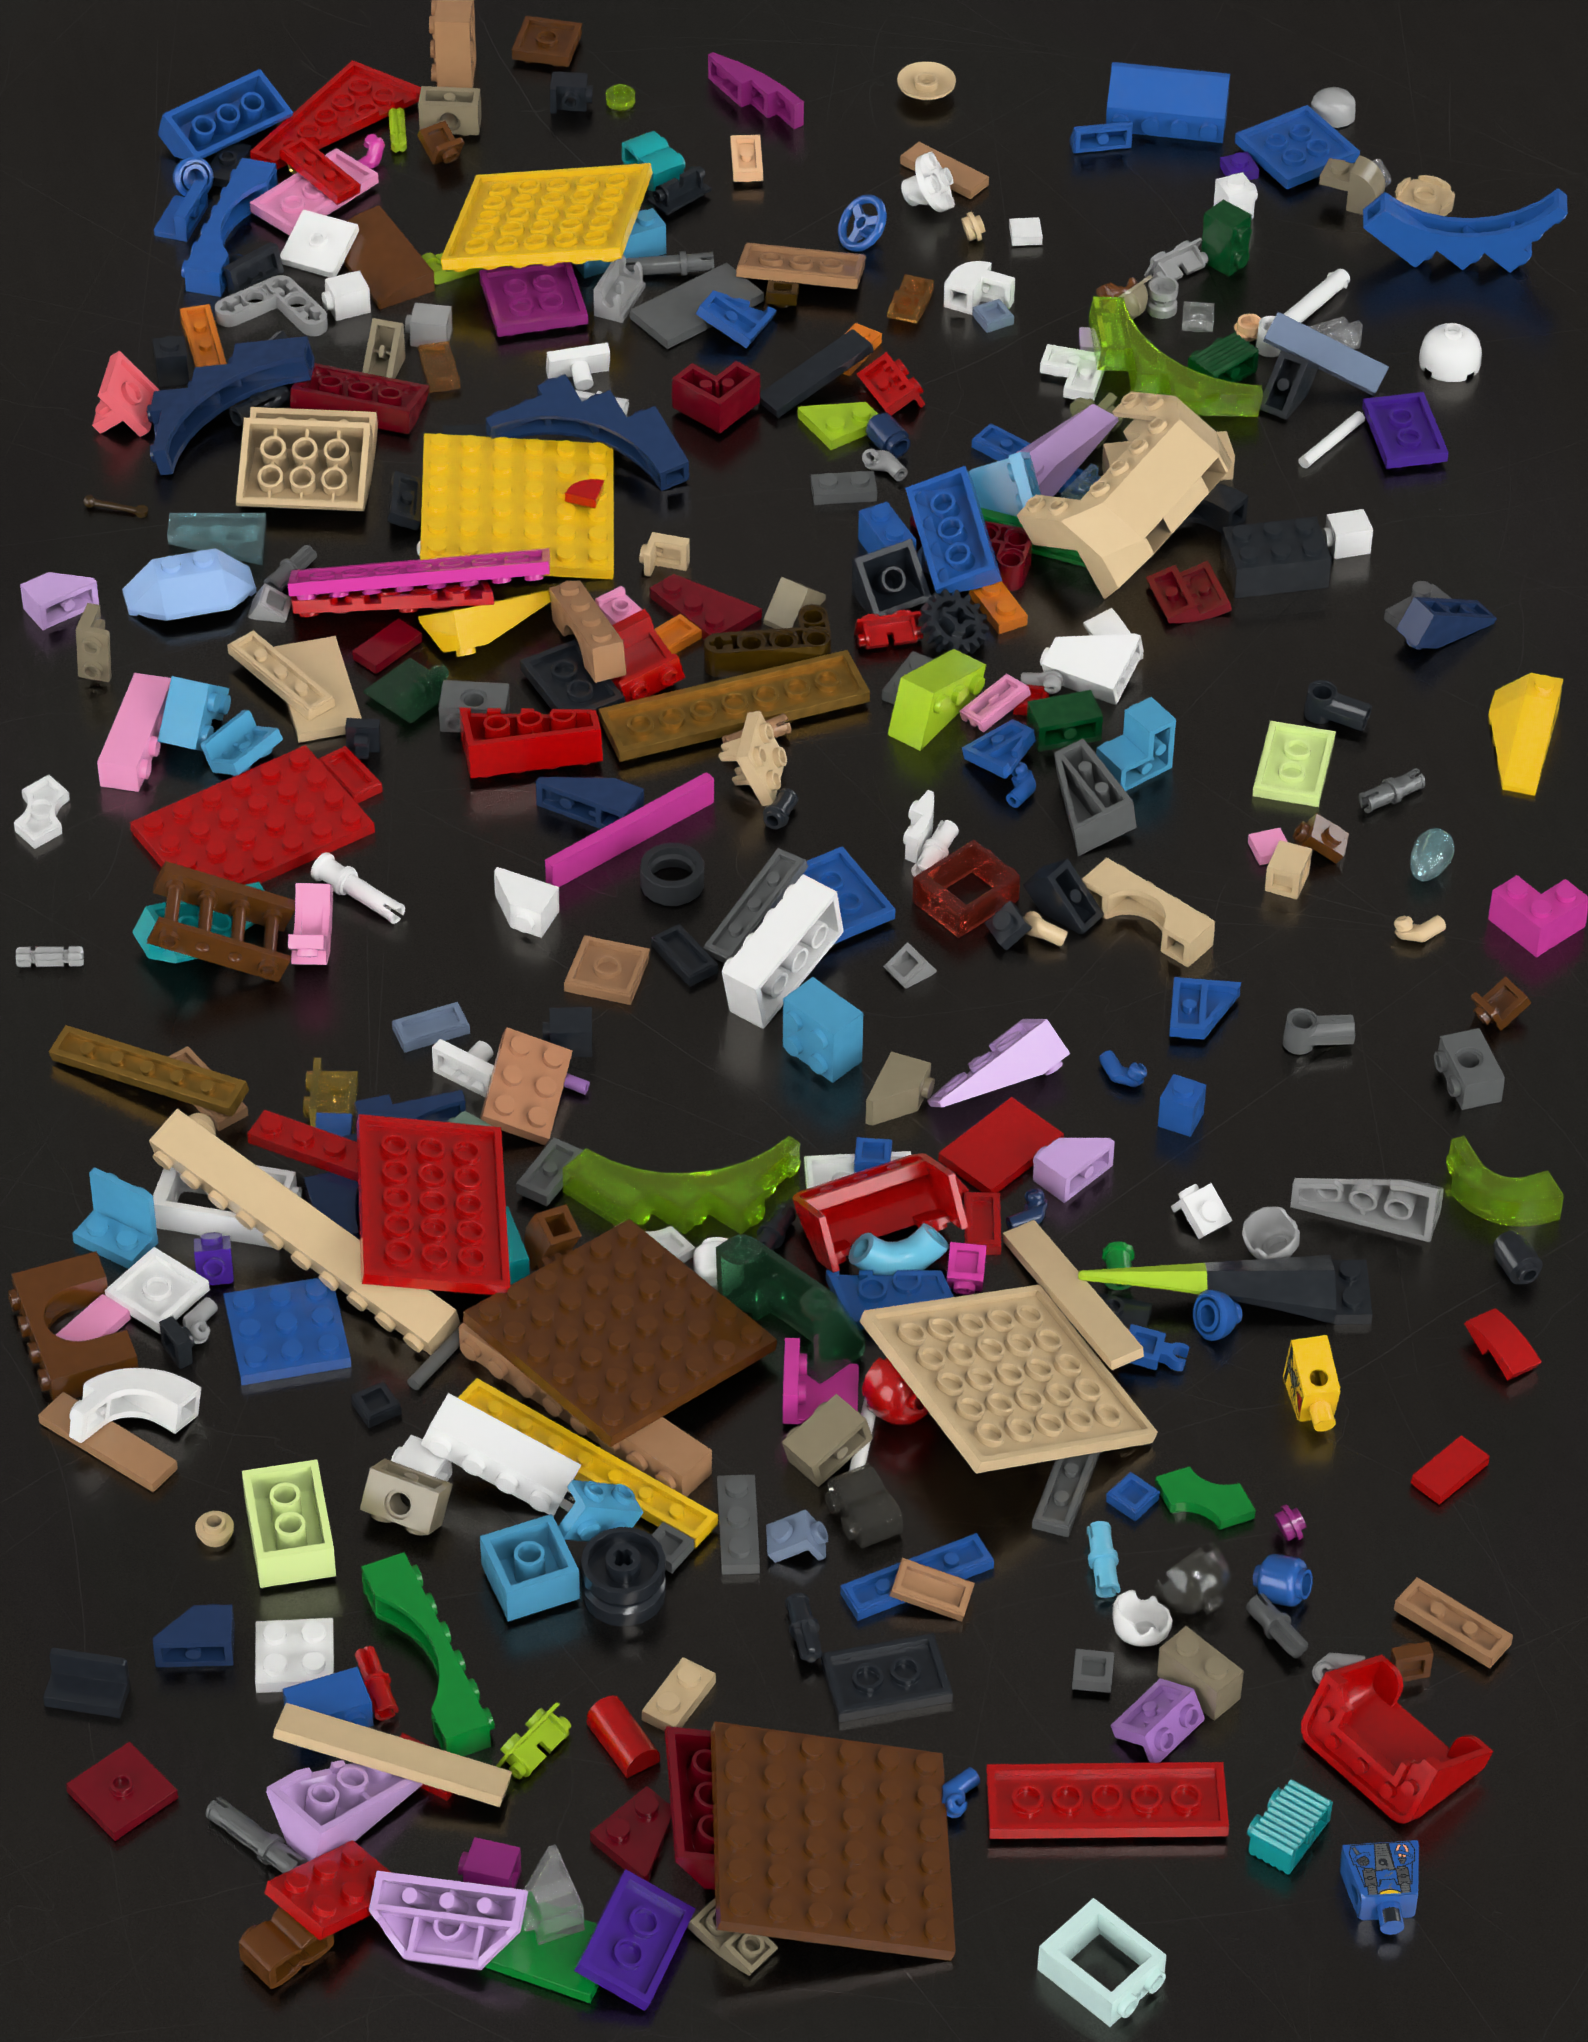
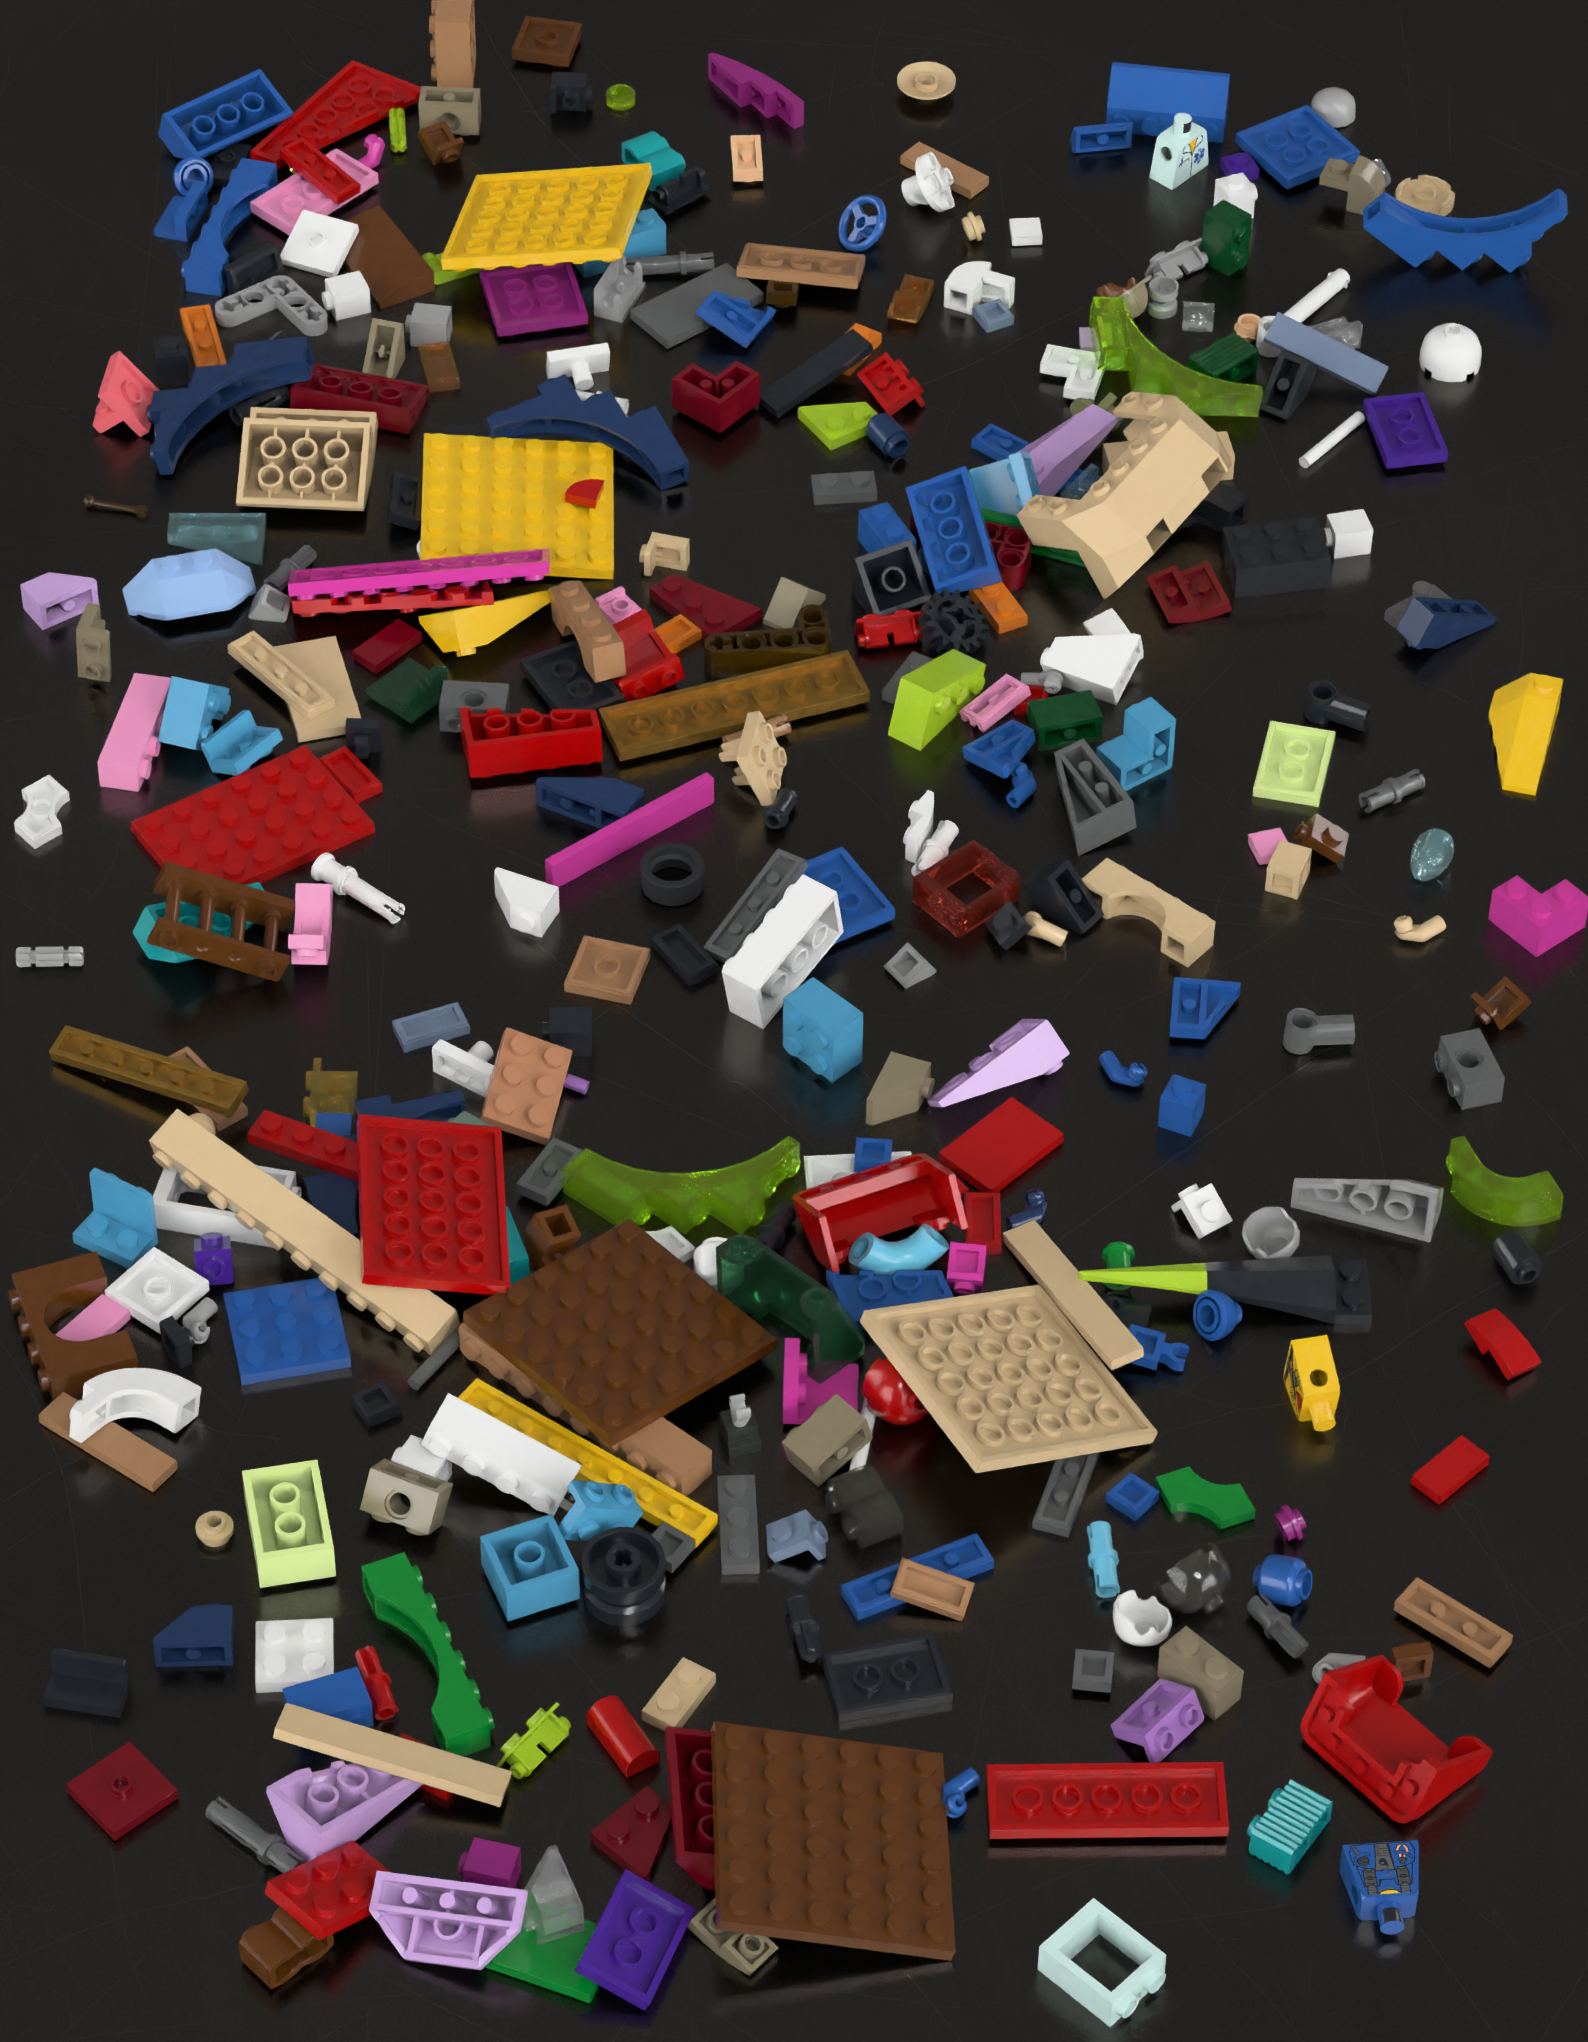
light grey arm [862,448,908,481] -> none
lavender slope [1033,1138,1115,1203] -> none
none -> pearl dark grey piece [718,1393,762,1458]
none -> light aqua torso [1150,113,1209,190]

